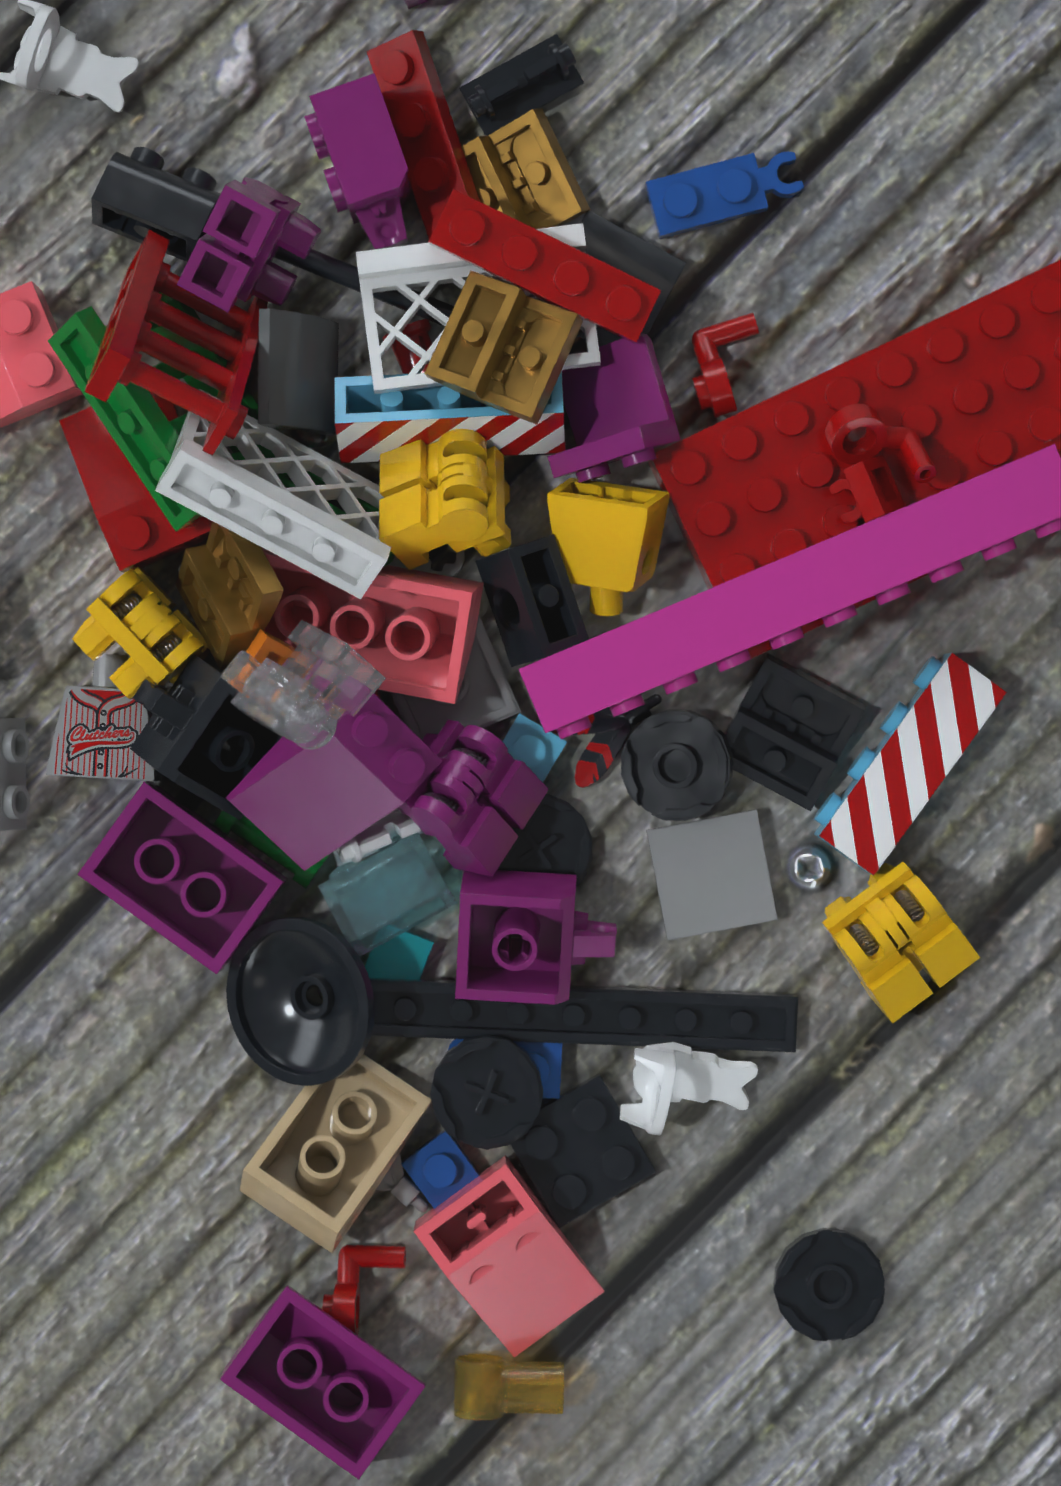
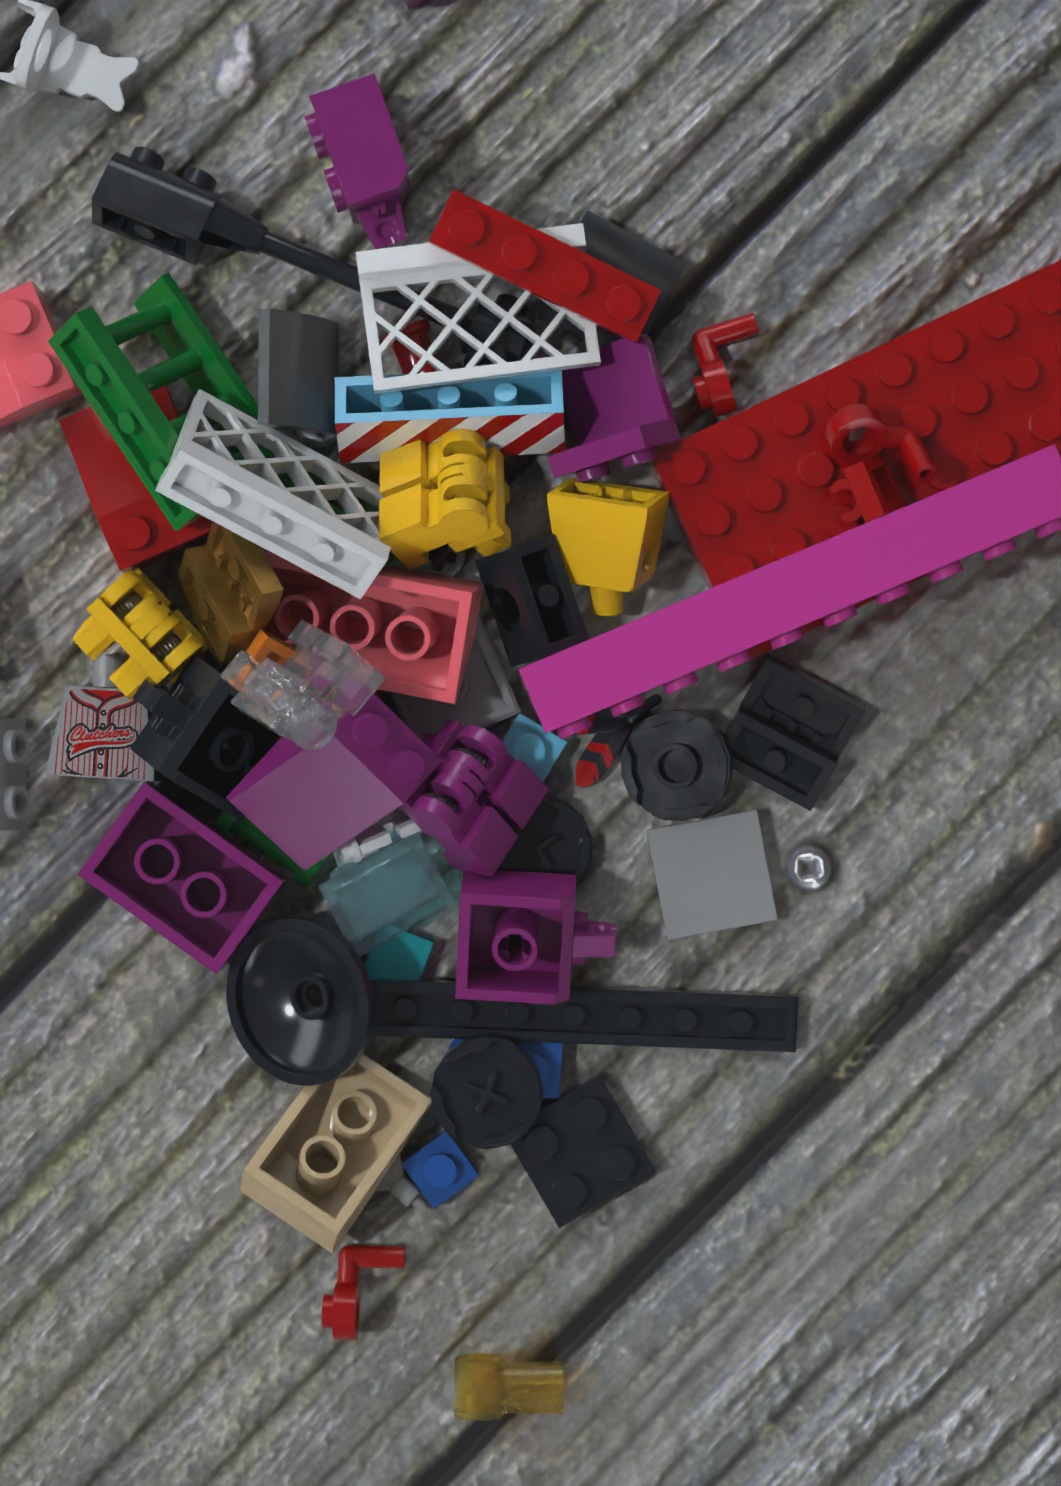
red fence [84,230,268,456] -> none
magenta hips [177,177,321,312] -> none
magenta slope [220,1285,426,1480] -> none
red plate [366,30,480,239] -> none
coral slope [413,1155,605,1357] -> none
pearl gold slope [424,270,583,425] -> none
black hinge [459,34,584,136] -> none
pearl gold slope [461,108,591,229] -> none
white hair [620,1042,758,1136] -> none
blue plate [645,151,804,239] -> none
black tile [773,1228,885,1342] -> none
brick [814,653,1007,876] -> none
yellow hips [822,861,981,1024] -> none

